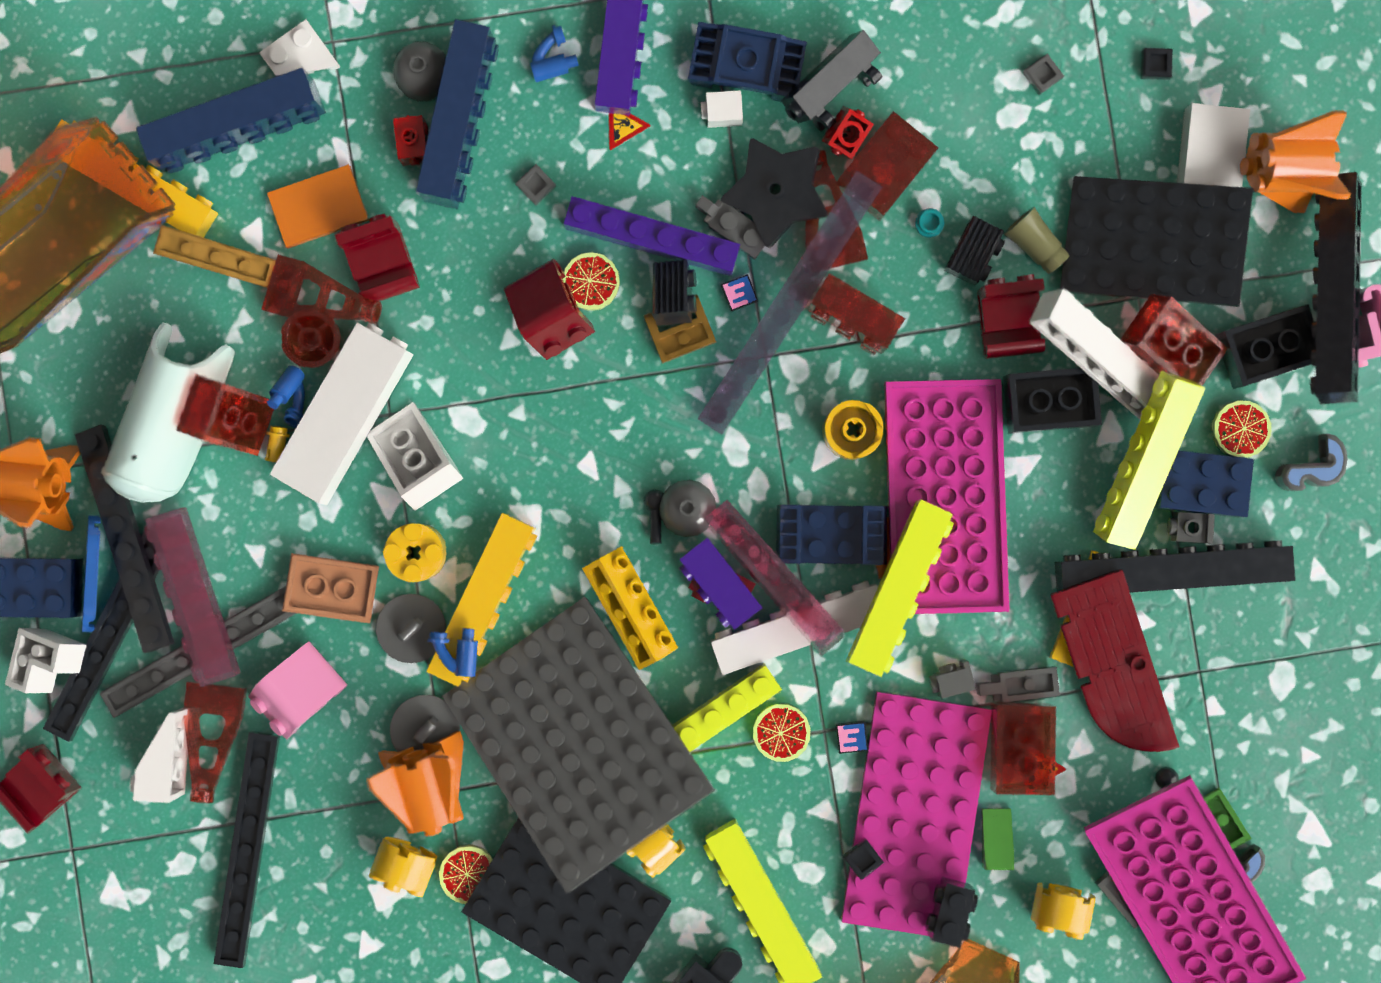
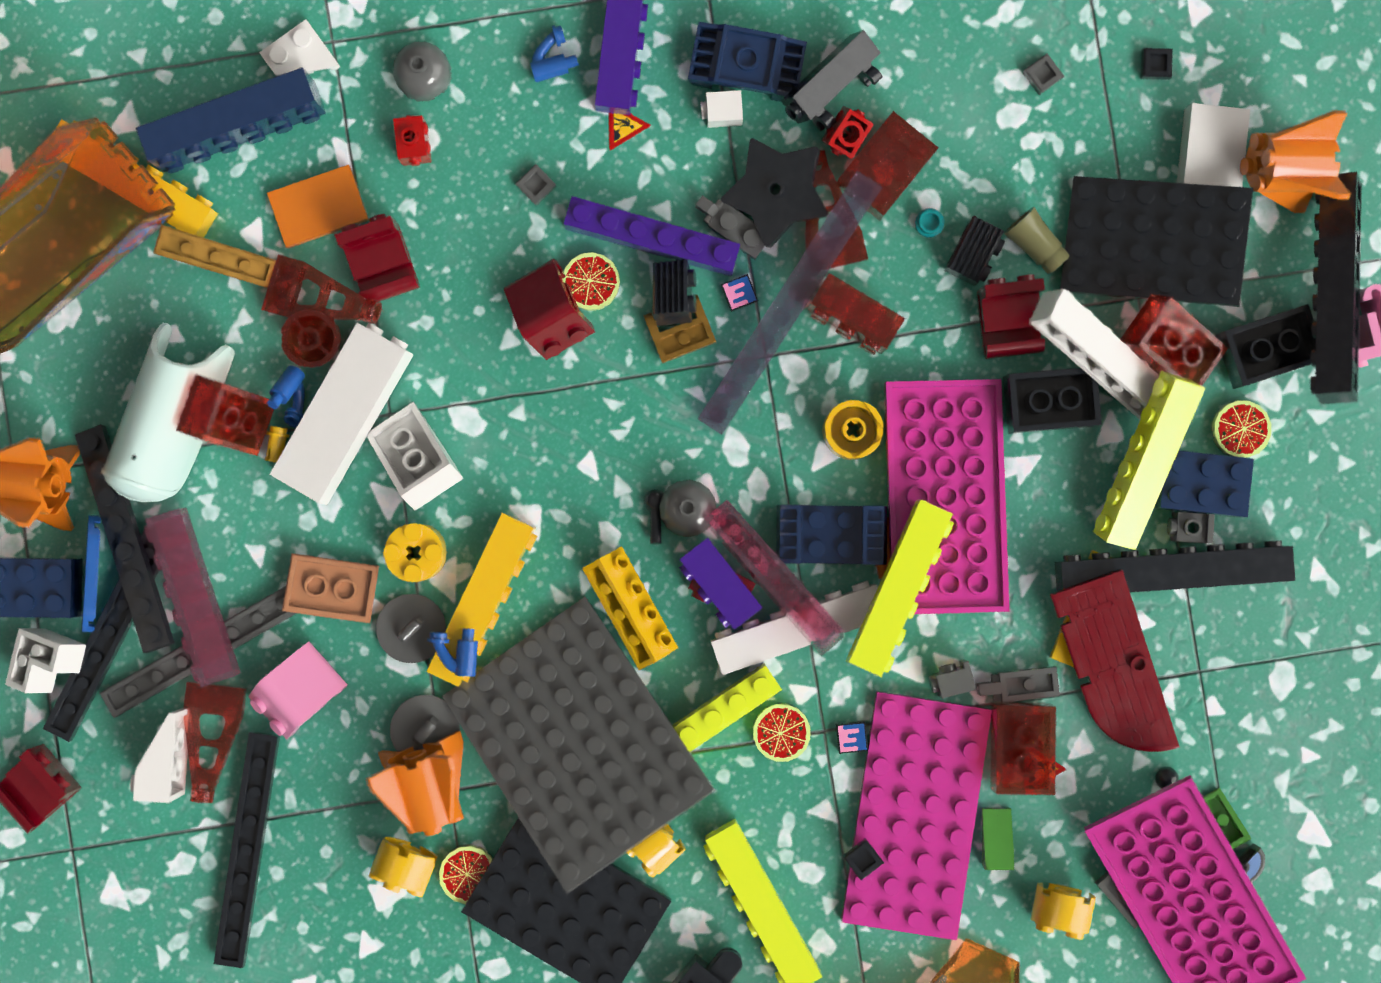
dark blue brick [416,19,499,209] -> none
black brick [925,877,978,949] -> none
dark grey animal [1275,434,1348,491] -> none

